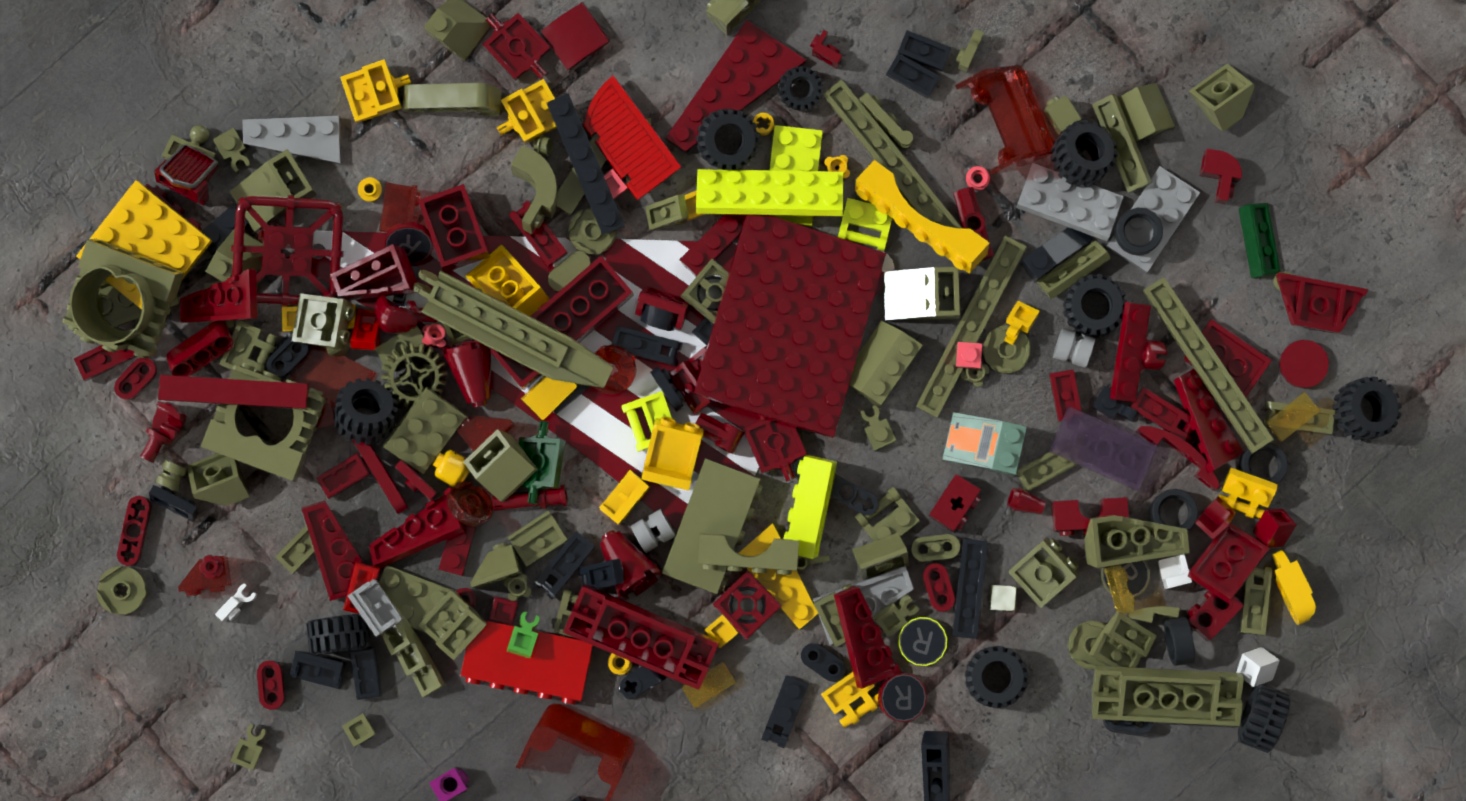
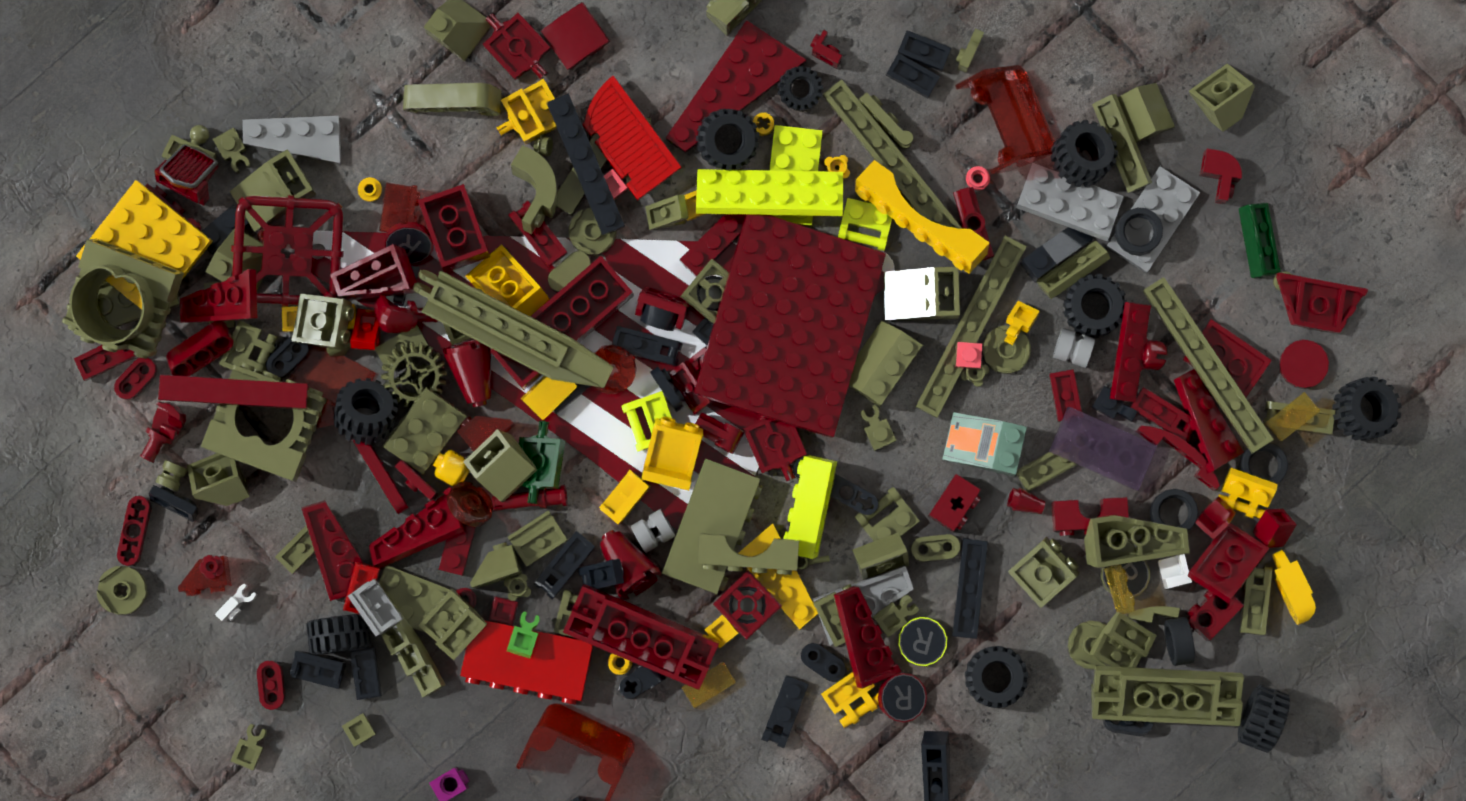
dark red plate [316,453,371,499] -> none
yellow plate [340,59,411,123] -> none
coral plate [422,324,446,348] -> none
dark red plate [923,563,955,612] -> none
slope [989,585,1017,612] -> none
olive brick [1043,95,1081,136] -> none
white panel [1236,647,1280,687] -> none

